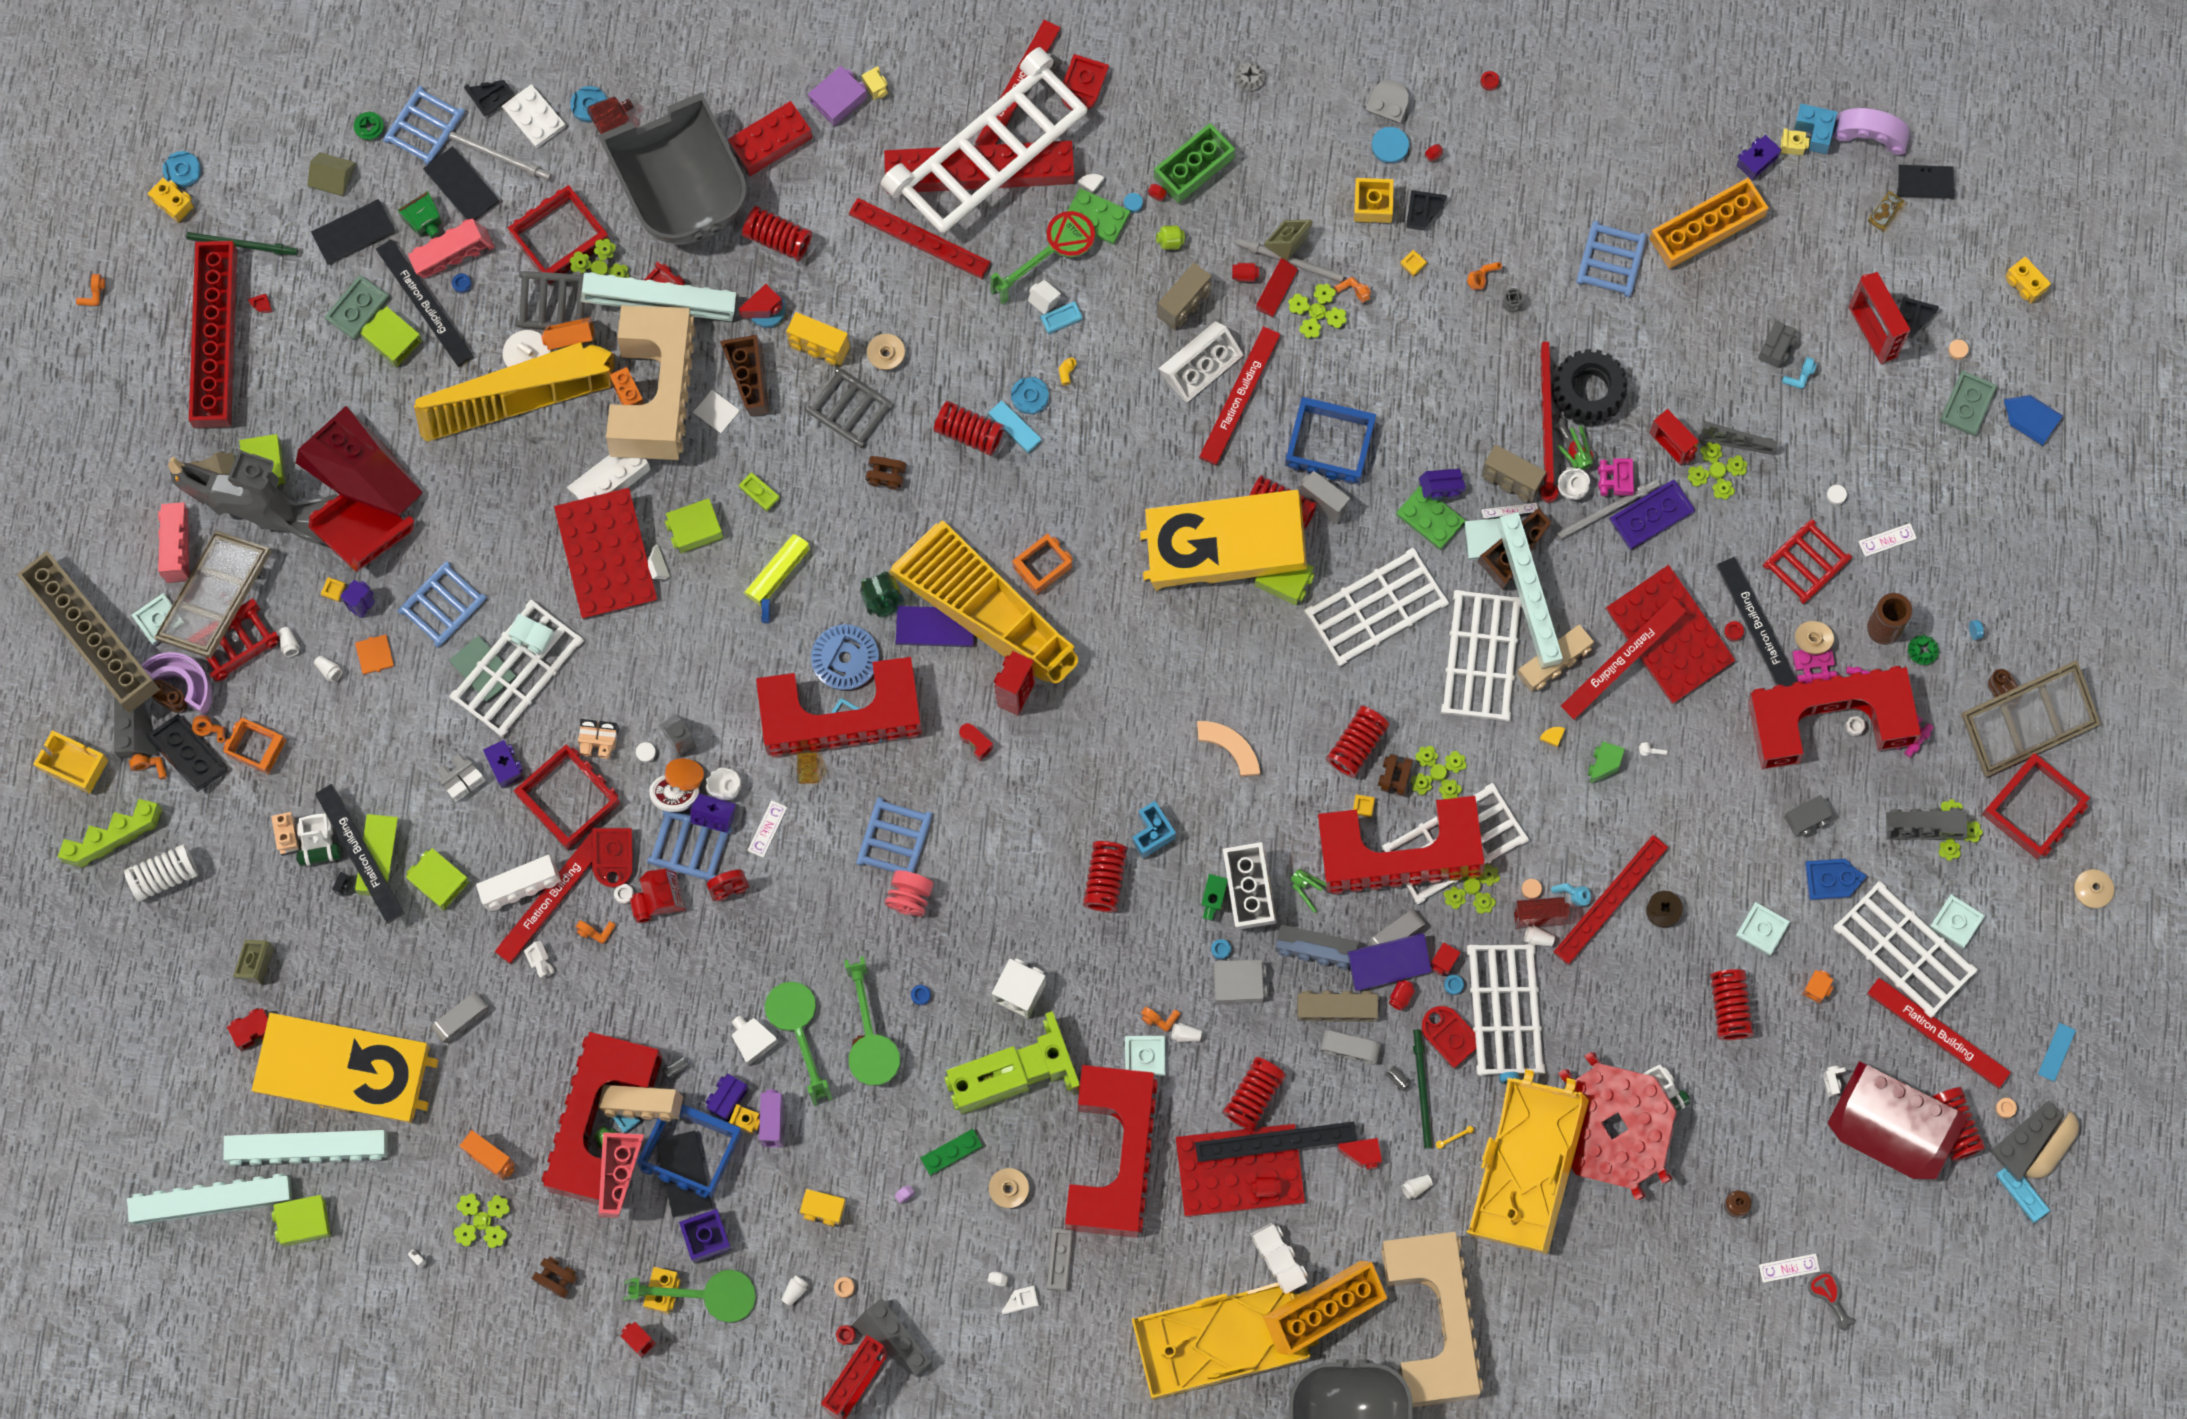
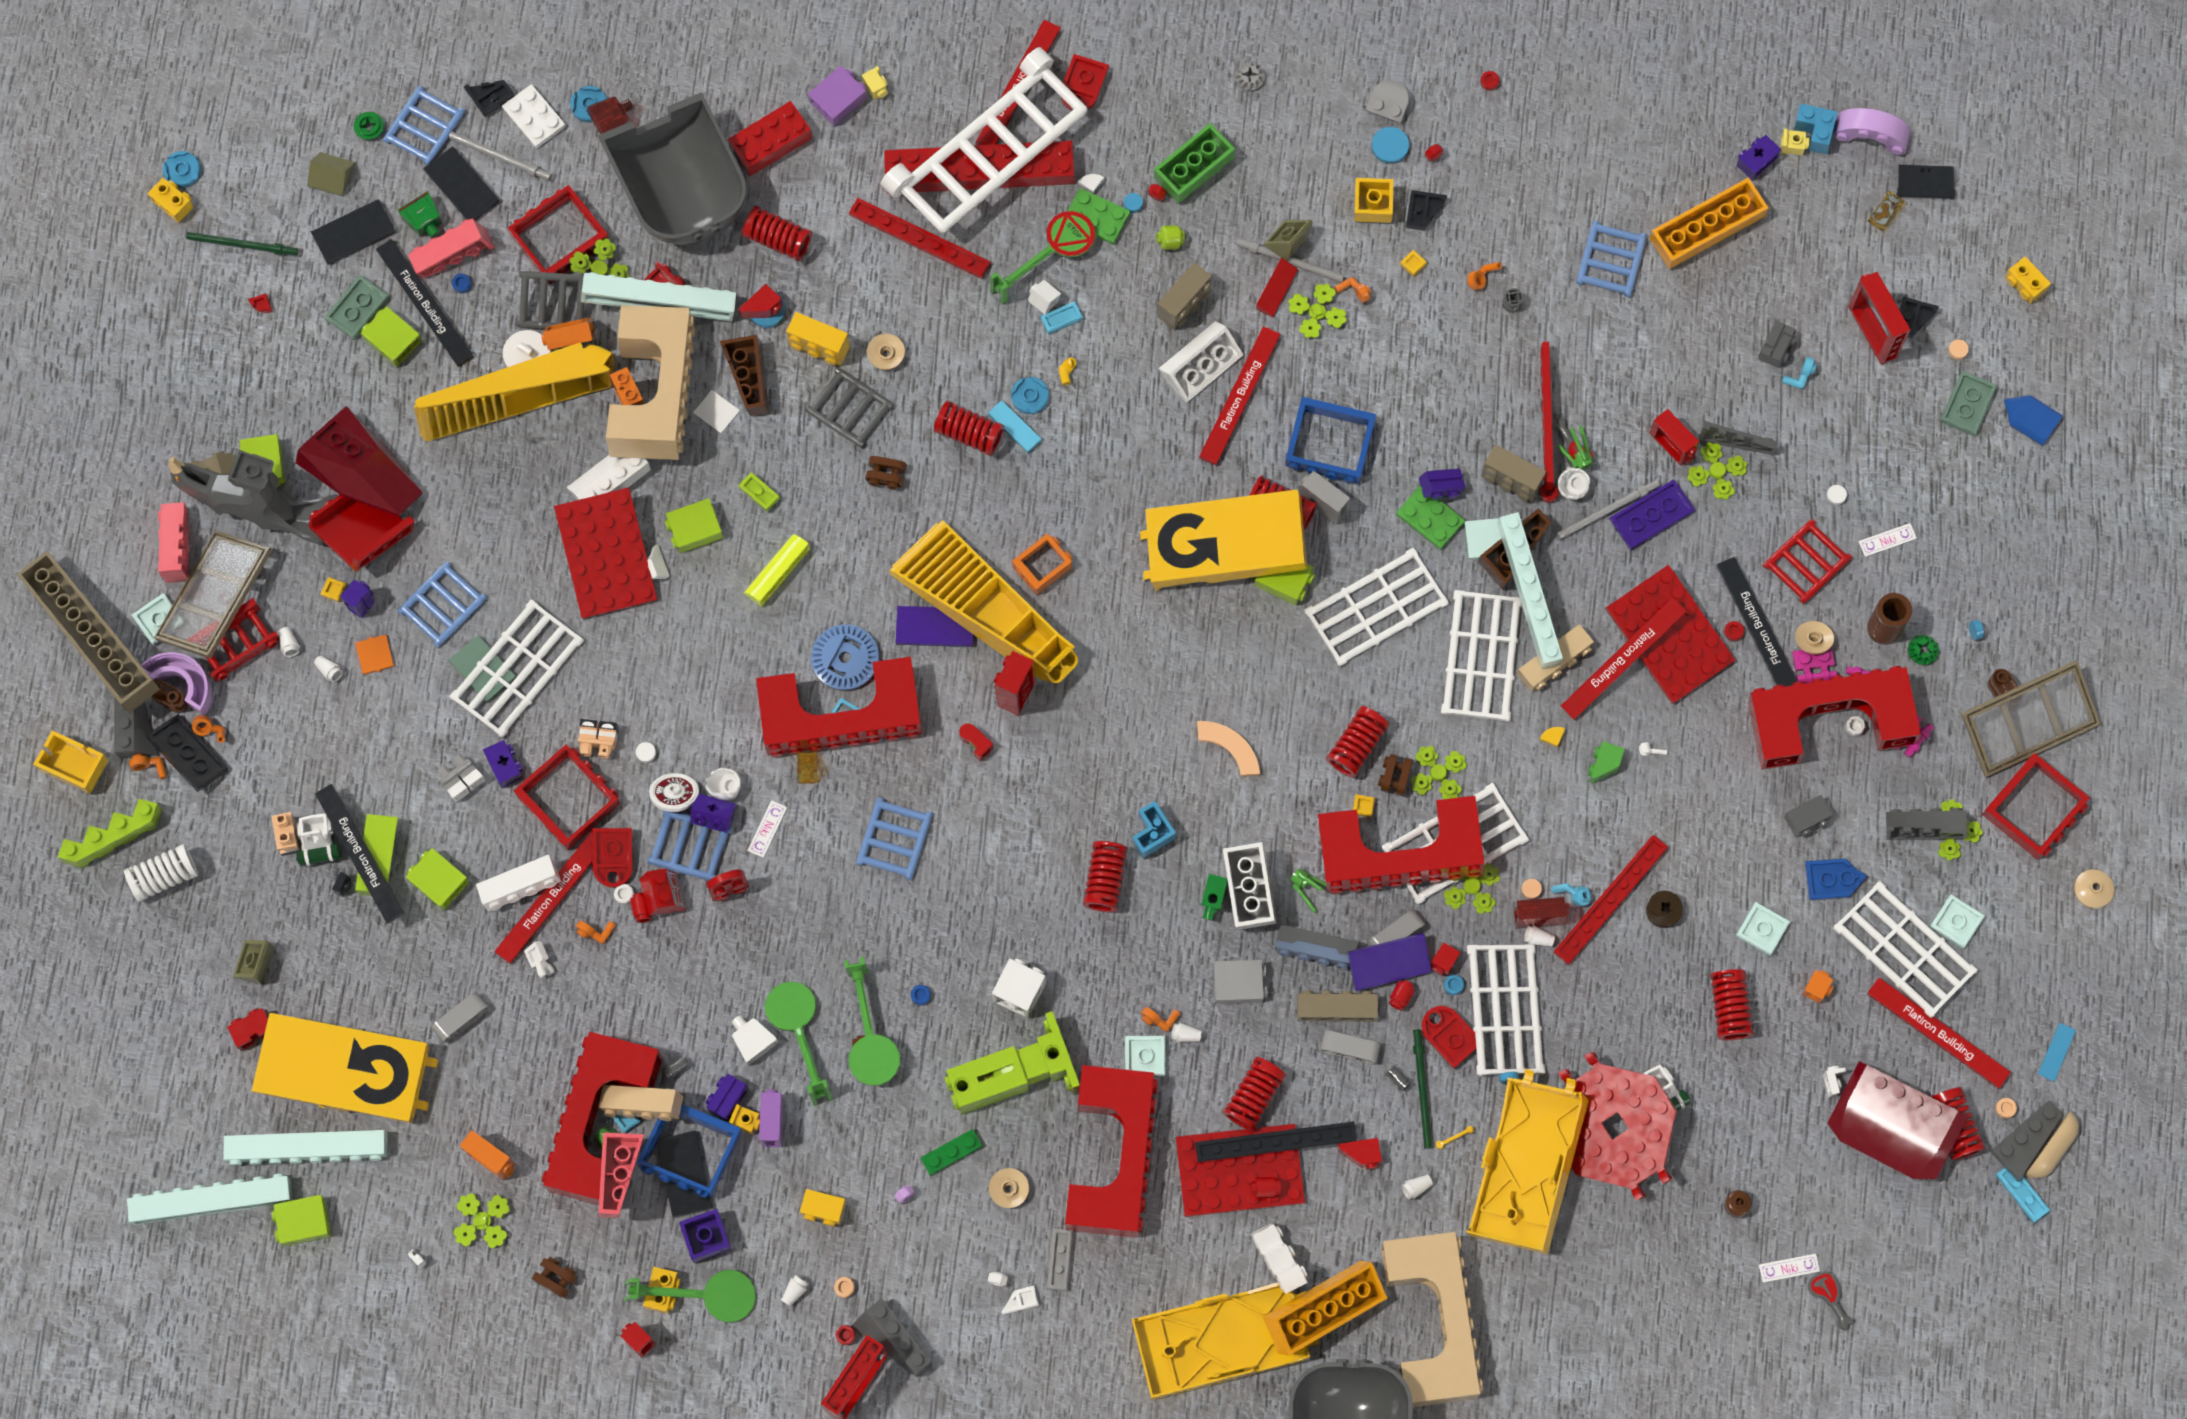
orange plate [76,274,105,306] -> none
red brick [188,241,238,428] -> none
orange window [223,717,286,775] -> none
light aqua brick [508,614,554,654] -> none
dark grey slope [659,715,696,757] -> none
orange tile [664,758,704,791] -> none
blue tile [761,599,771,623] -> none
clear green brick [860,571,904,617] -> none
coral wheel [885,870,934,917] -> none
dark azure tile [1211,939,1231,960] -> none
red brick [1232,262,1259,282] -> none
white sticker [1481,503,1538,518] -> none
black tyre [1552,349,1628,426] -> none
dark pink plate [1598,458,1634,496] -> none

